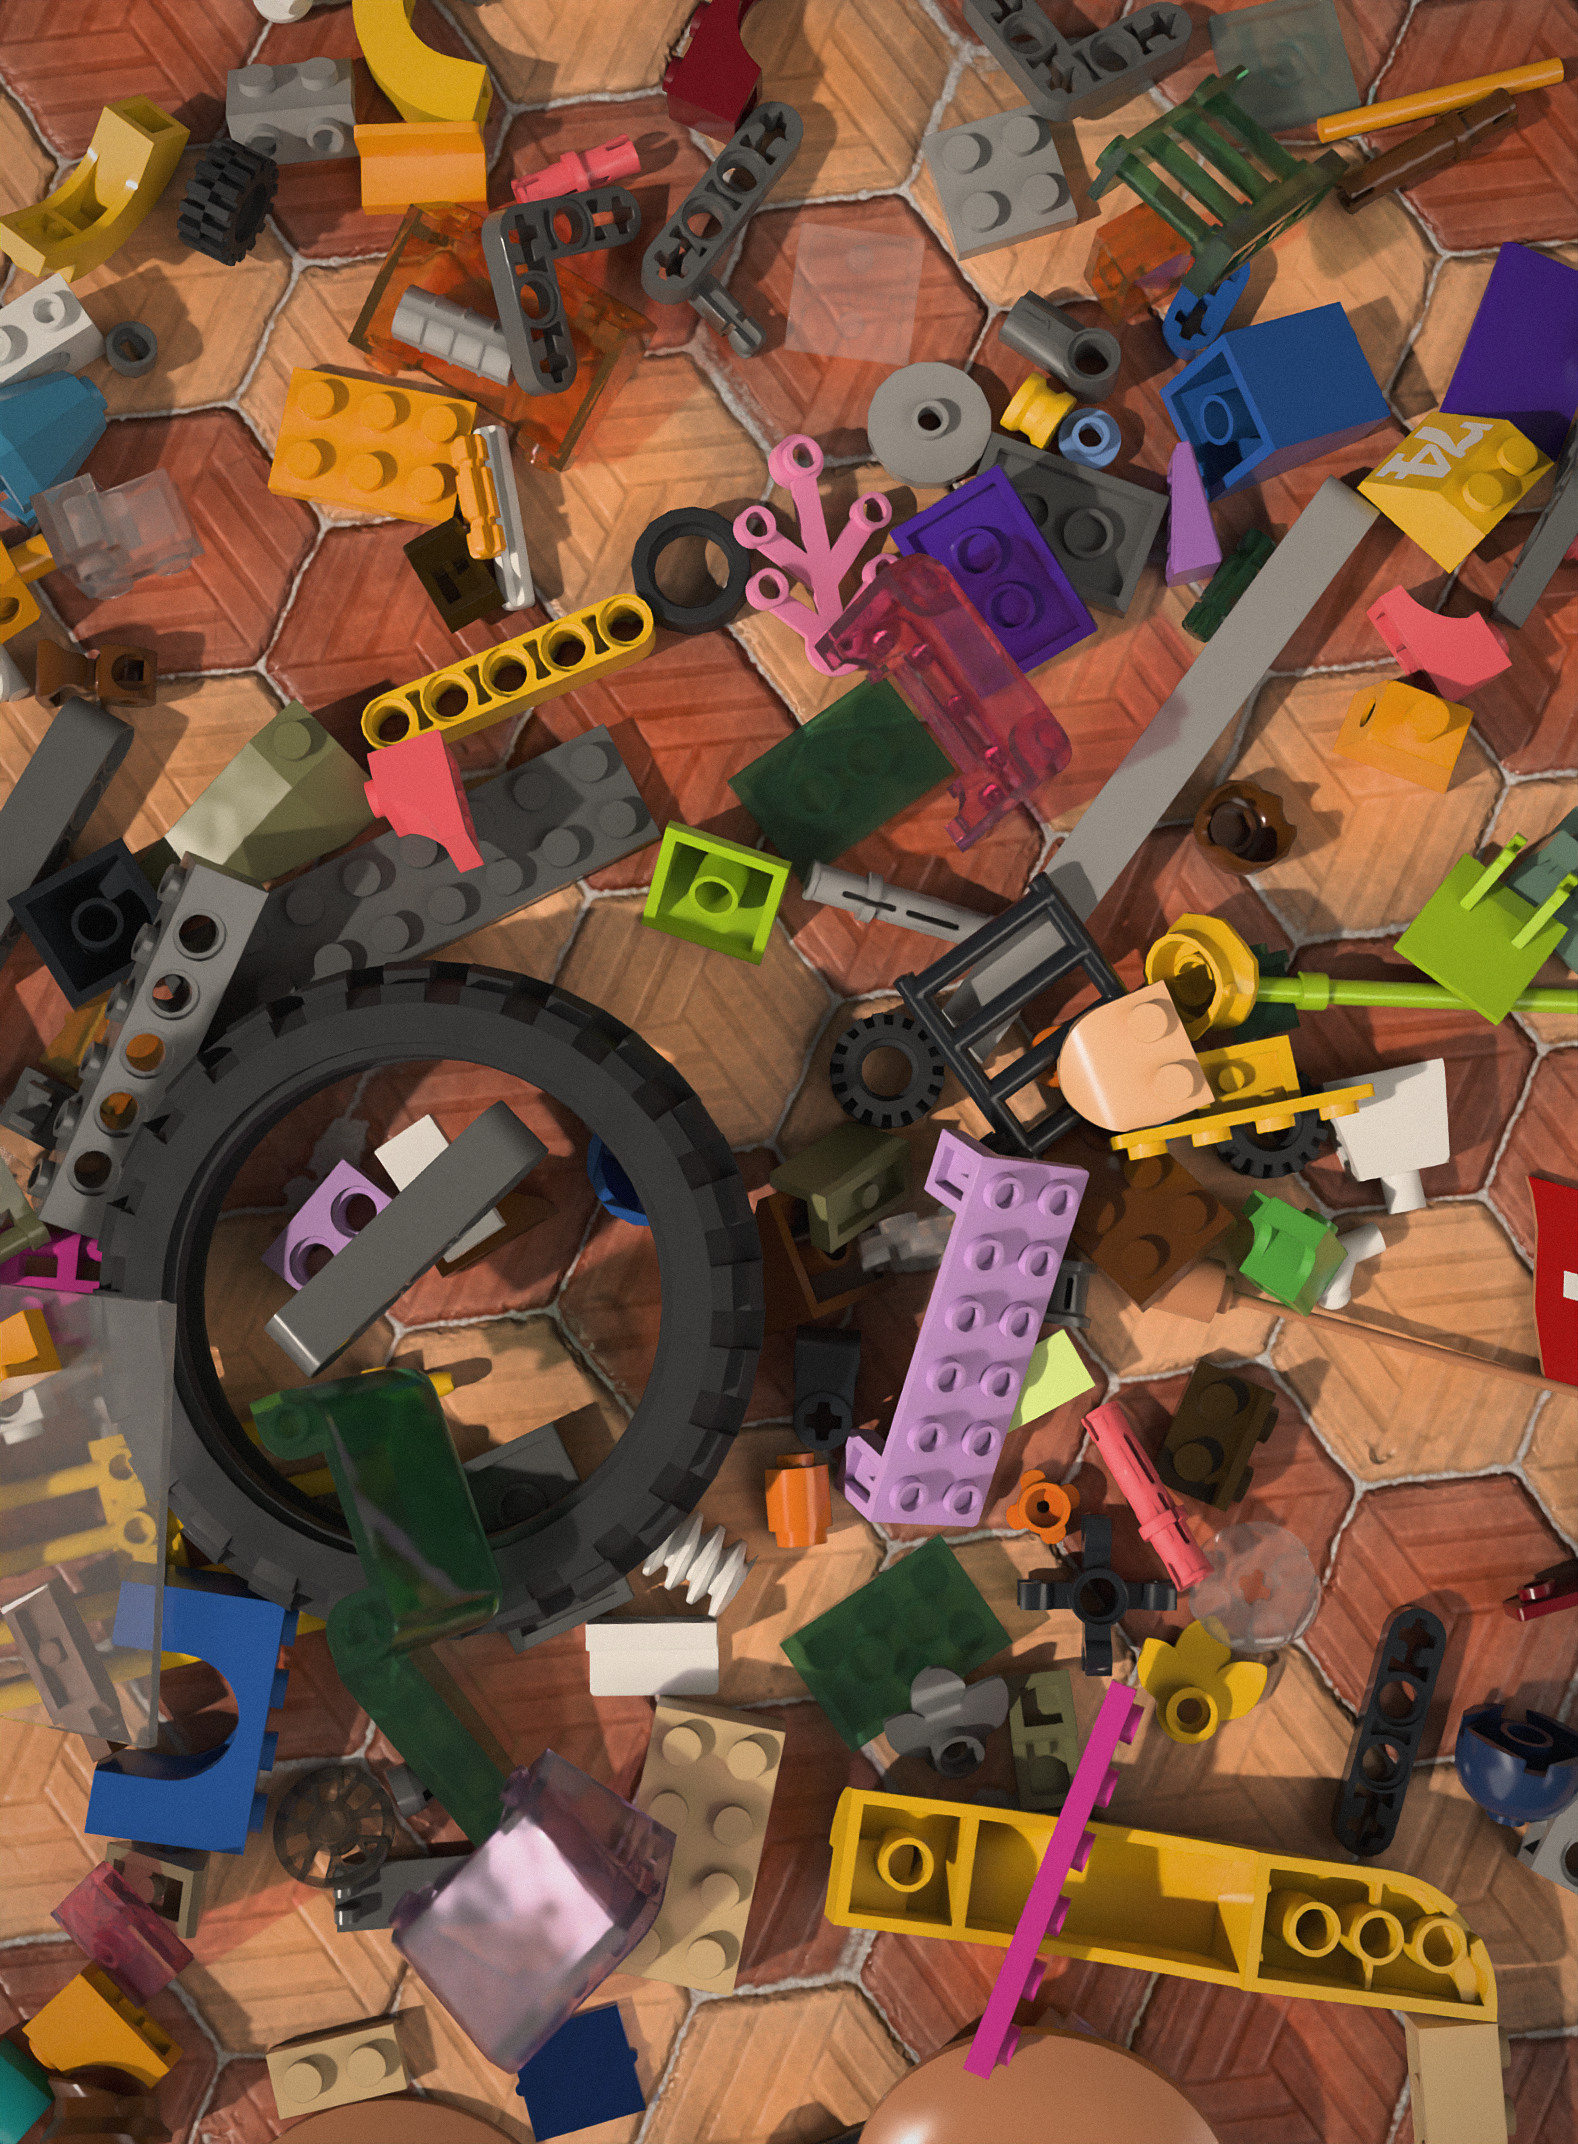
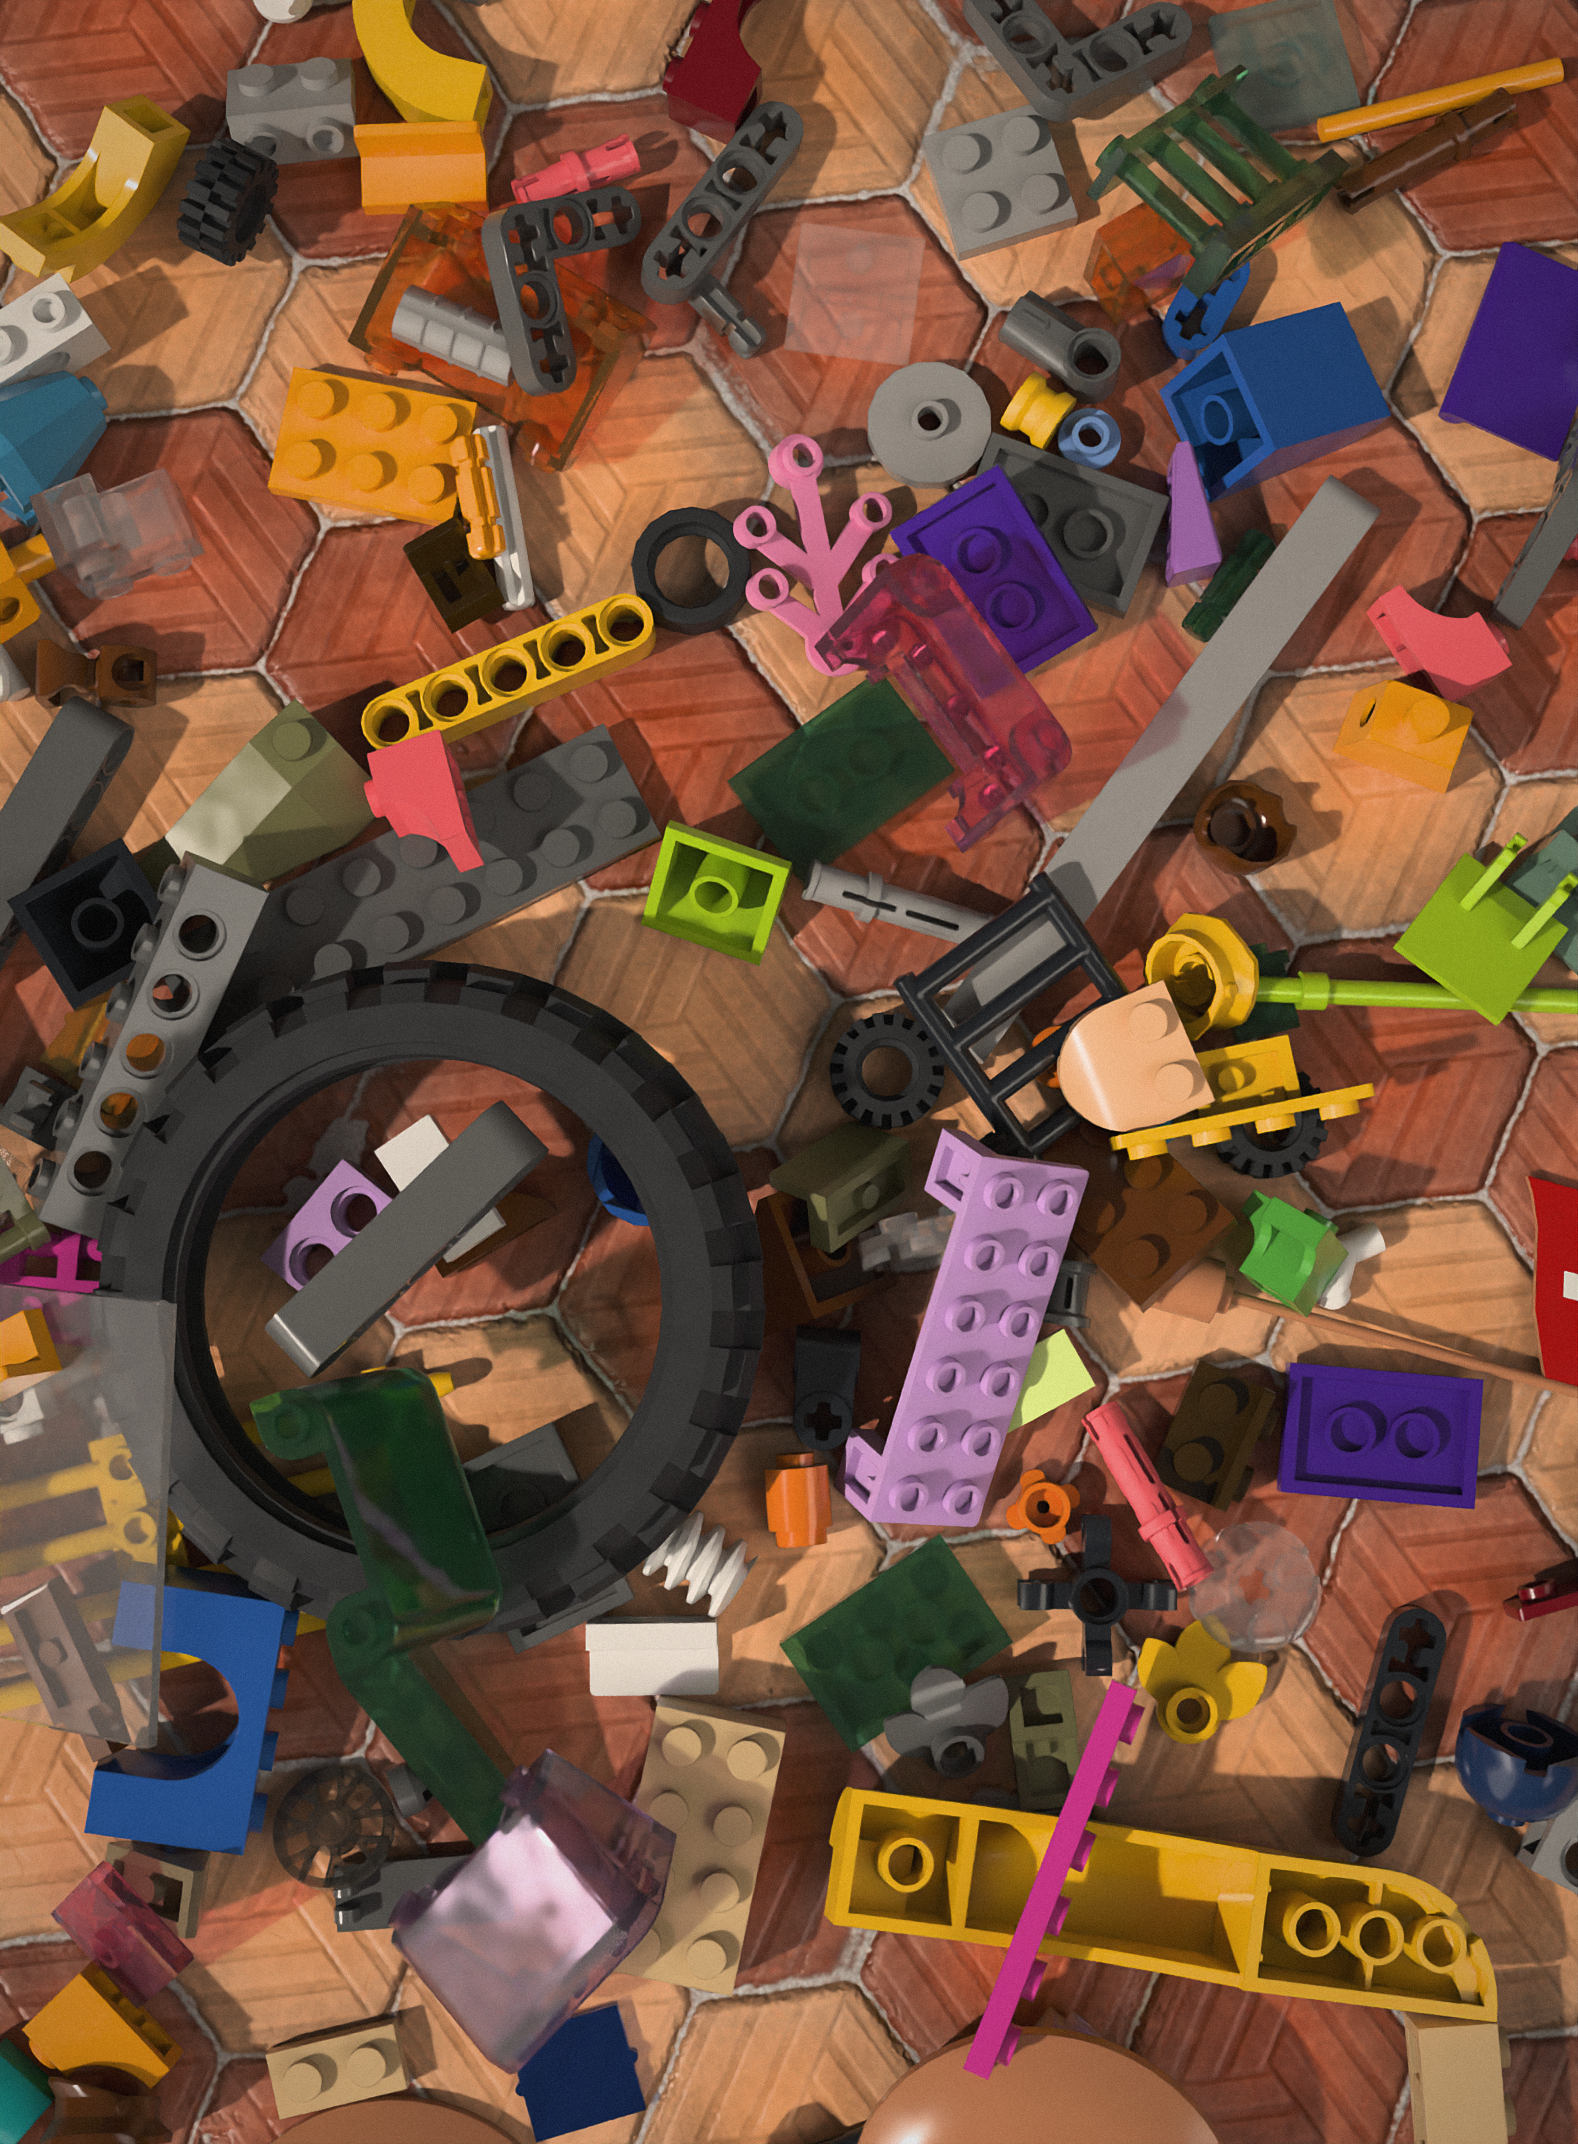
dark grey hinge [106,321,158,378] -> none
white torso [1313,1058,1450,1214] -> none
yellow slope [1357,412,1555,574] -> none
none -> dark purple plate [1276,1362,1484,1509]

